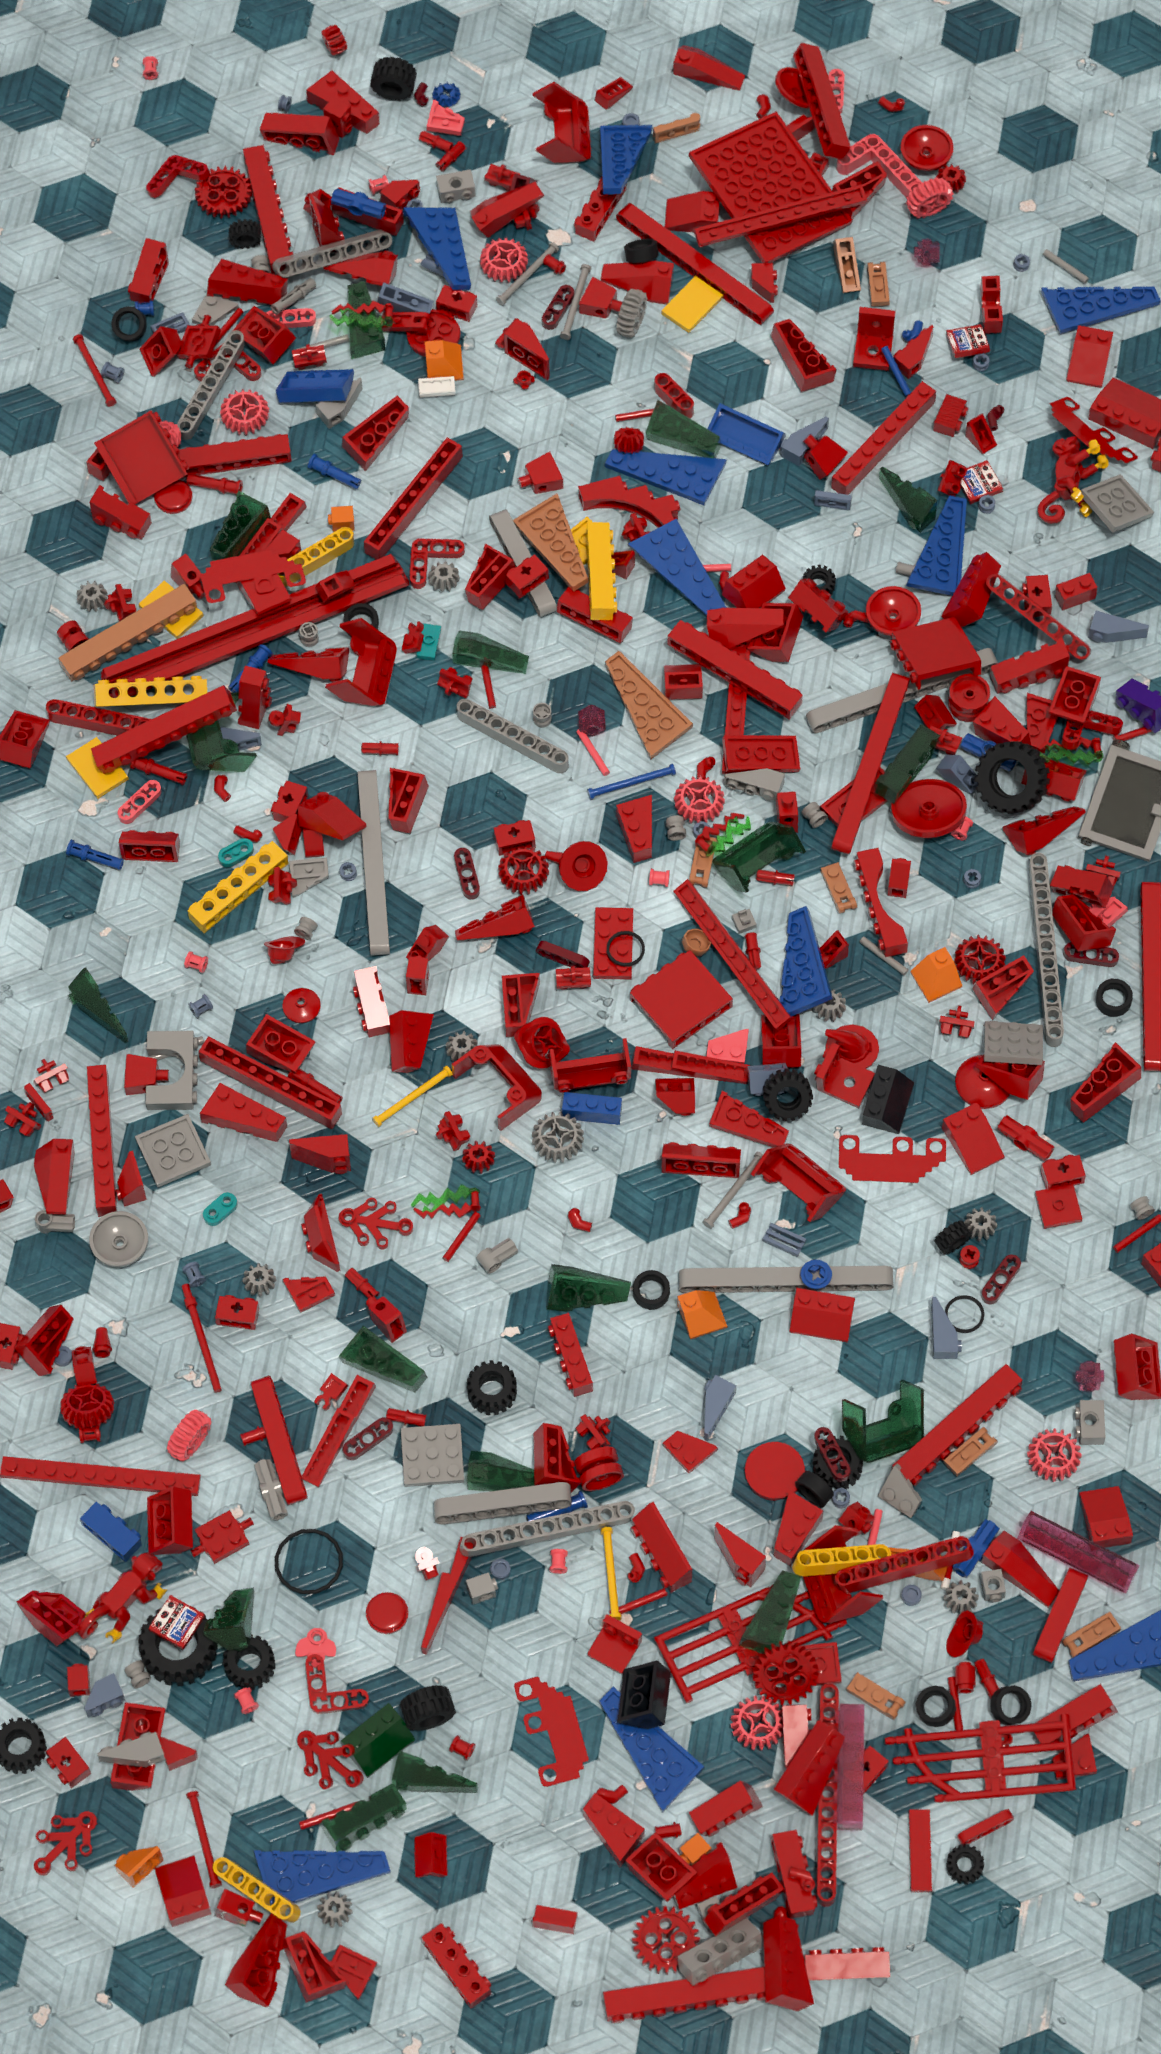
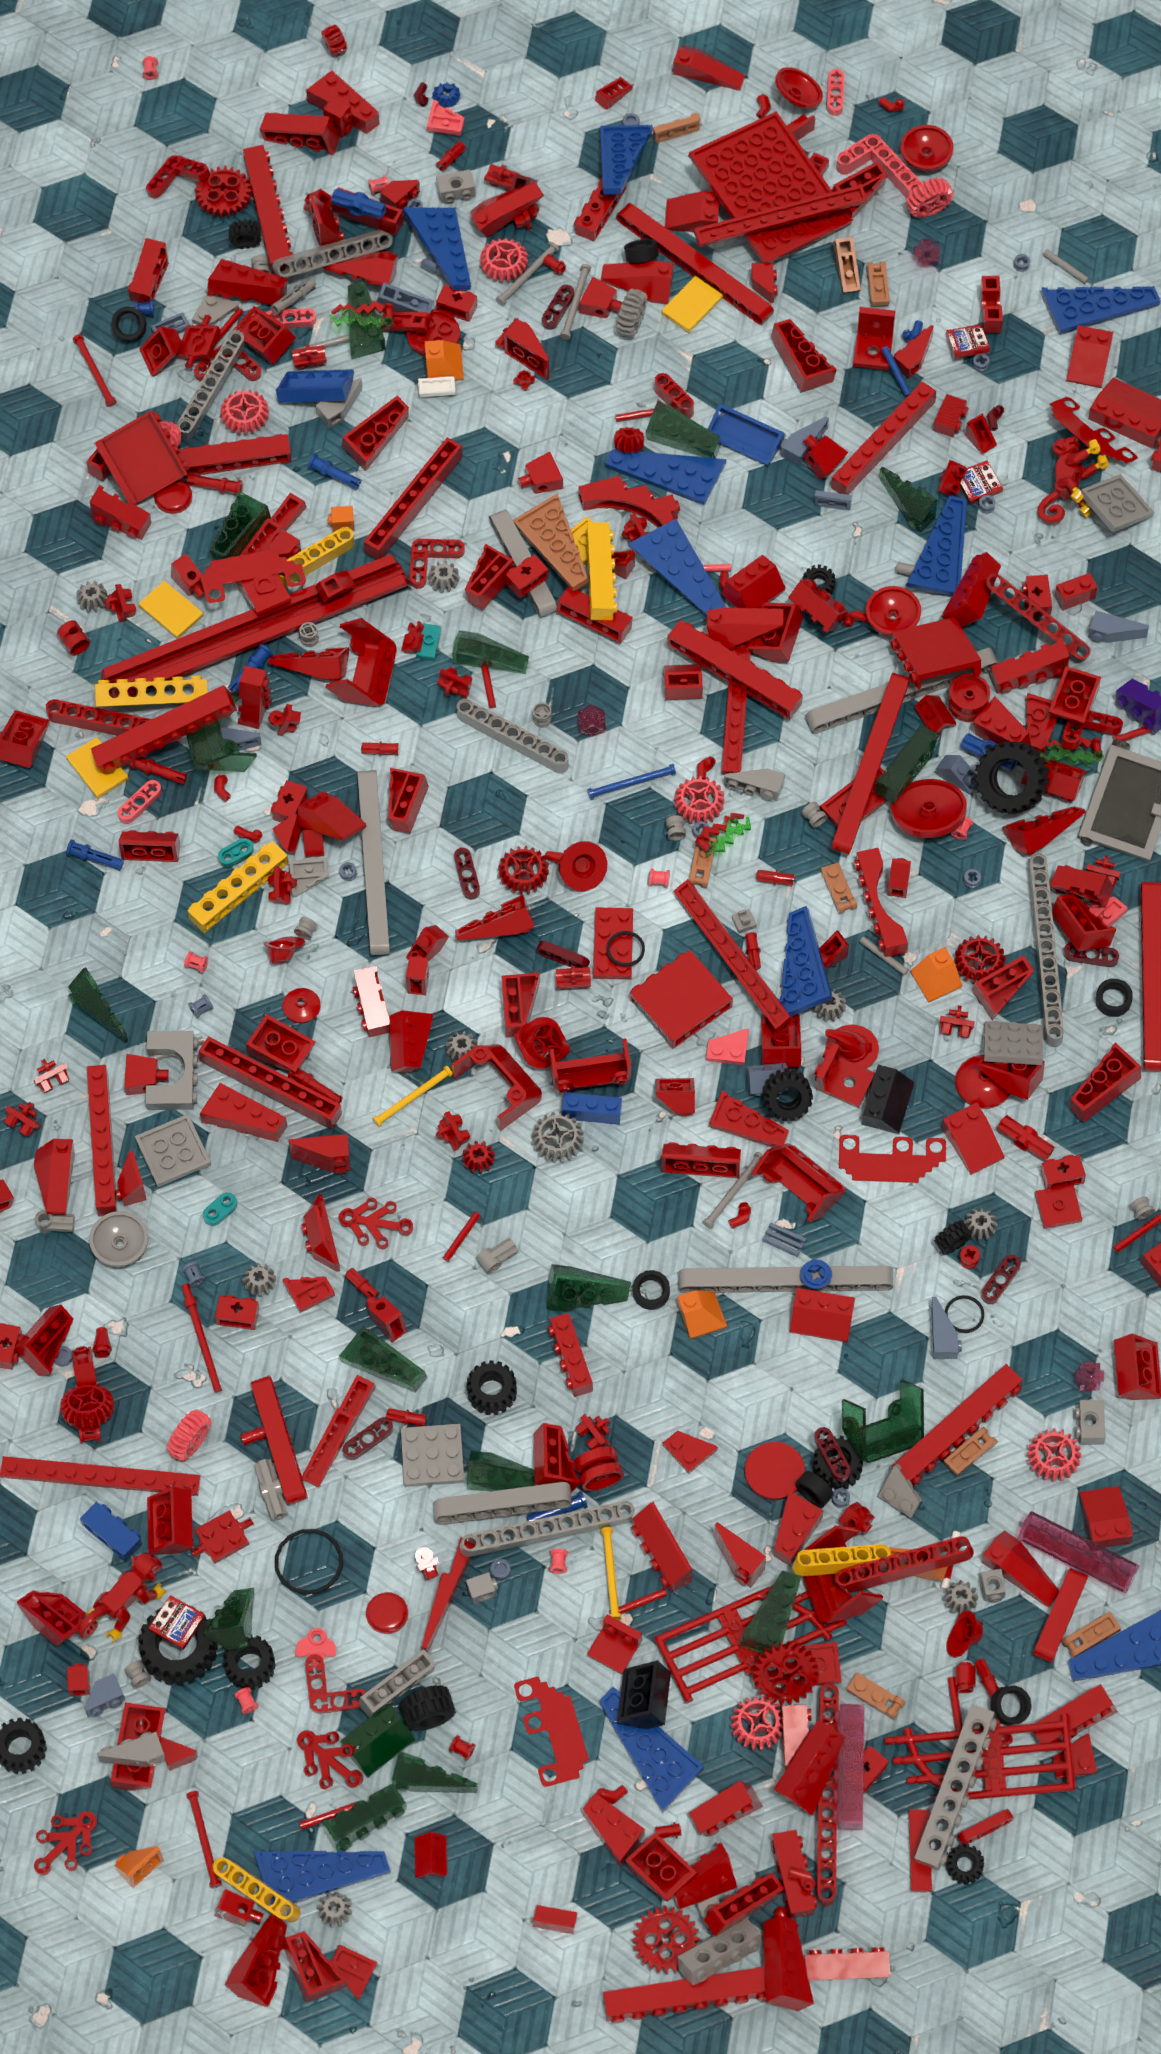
red tile [24,1083,54,1122] -> none
red brick [46,1737,91,1788] -> none
nougat brick [58,583,197,682] -> none
sand blue bush [101,361,124,383] -> none
red slope [155,1856,212,1927] -> none
sand blue bush [278,95,292,112] -> none
red plate [314,1373,348,1411] -> none
black tyre [343,603,379,637] -> none
black tyre [370,57,417,101] -> none
piece [411,1184,481,1219] -> none
red axle [419,131,454,152] -> none
red brick [421,1923,492,2009] -> none
red brick [494,820,536,856] -> none
red windscreen [533,81,591,163] -> none
red arm [568,1208,592,1232] -> none
coral bar [576,728,610,776] -> none
nougat wing [605,651,693,759] -> none
red wedge [616,795,652,863] -> none
red arm [628,1553,645,1583] -> none
red slope [631,1046,750,1084] -> none
orange brick [679,1833,712,1866] -> none
nougat hair [682,928,711,957] -> none
sand blue slope [704,1375,736,1441] -> none
clear green windscreen [712,822,806,893] -> none
red plate [722,735,800,772] -> none
red torso [776,792,798,834] -> none
red brick [793,43,851,160] -> none
coral bar [867,1509,883,1545] -> none
sand blue tile [901,1585,922,1606] -> none
black tyre [916,1685,956,1727] -> none
red hips [924,726,962,755] -> none
red gear [936,164,966,193] -> none
blue piece [953,1519,1000,1578] -> none
none -> light grey brick [358,1649,436,1718]
none -> light grey brick [914,1704,998,1870]

